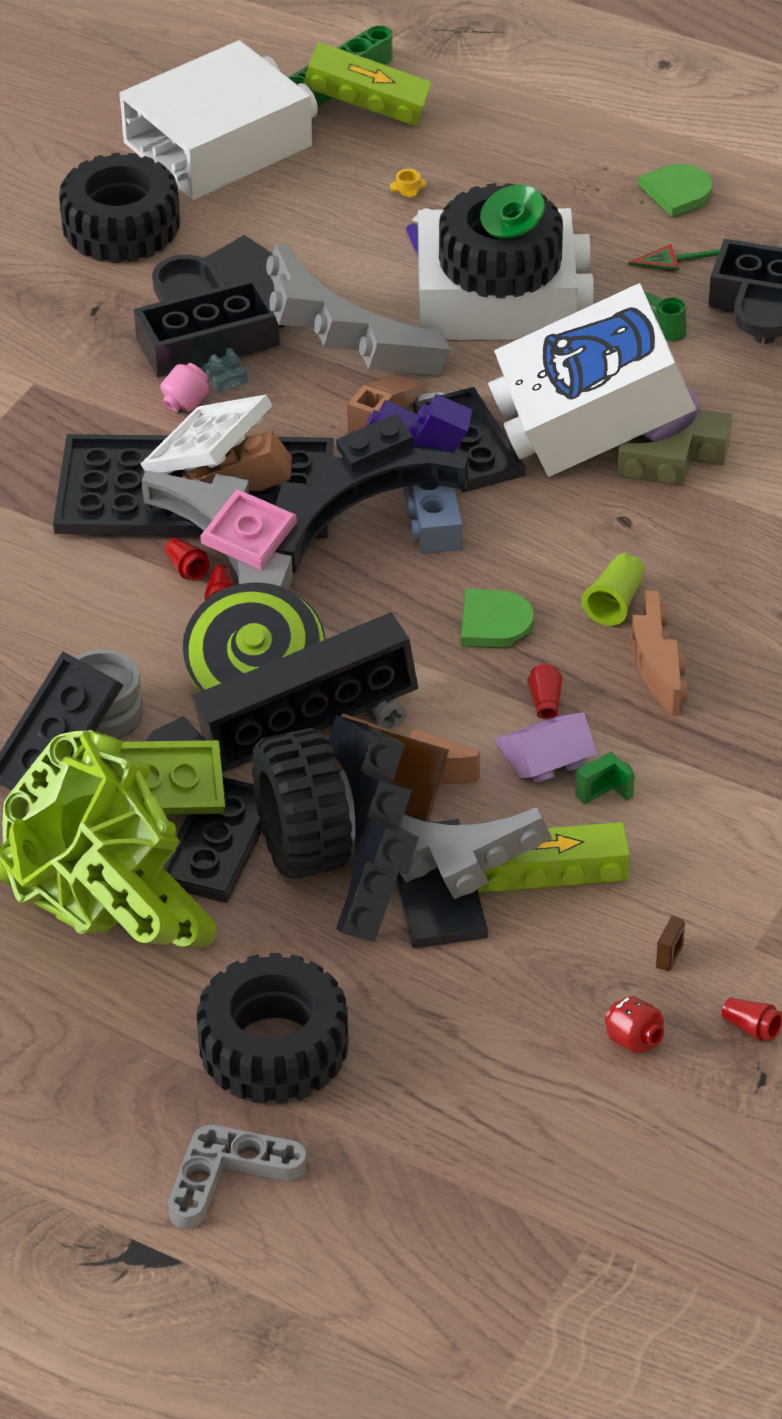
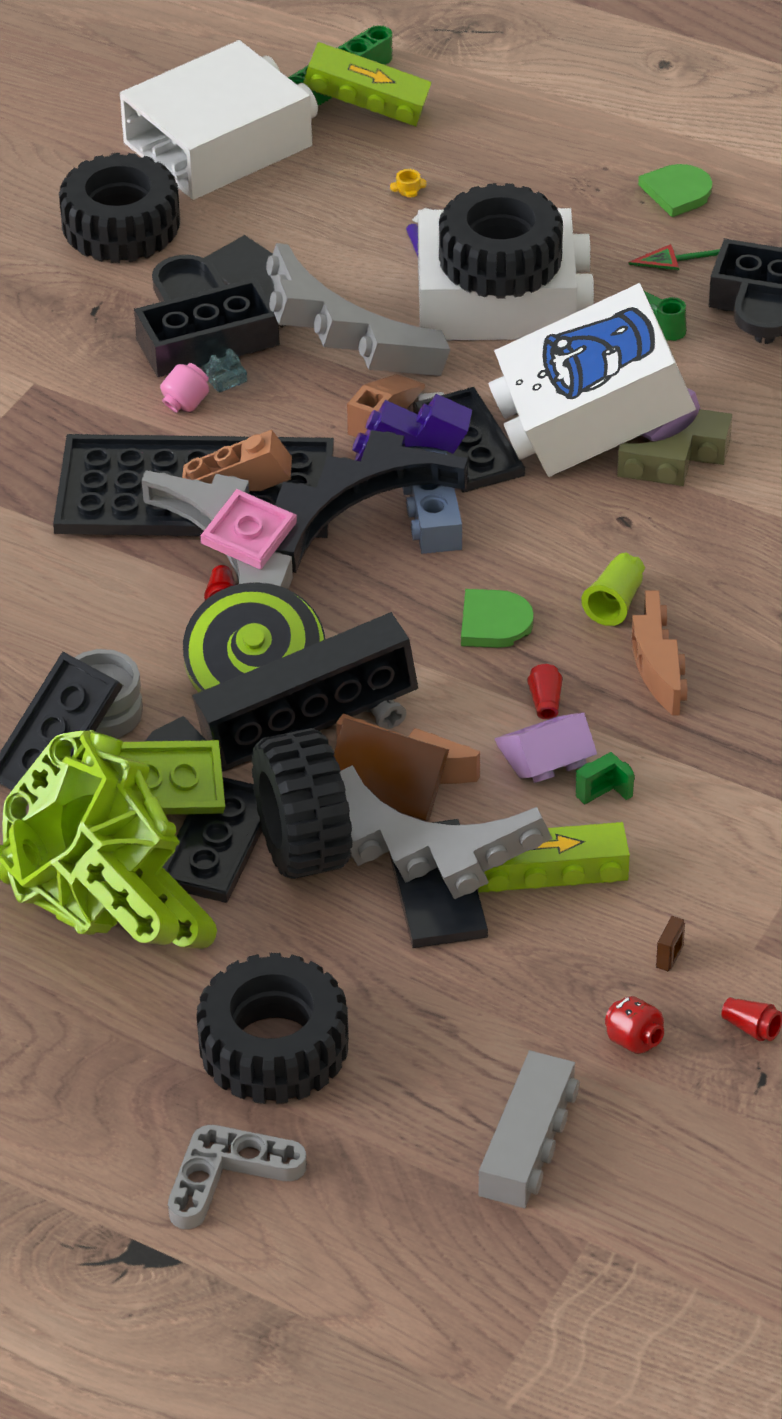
white plate [141,395,273,474] -> none
red cone [165,538,210,581] -> none
black arch [328,715,419,942] -> none
black plate [336,413,413,472] -> none
green dish [480,185,545,238] -> none
none -> light grey brick [479,1050,580,1208]

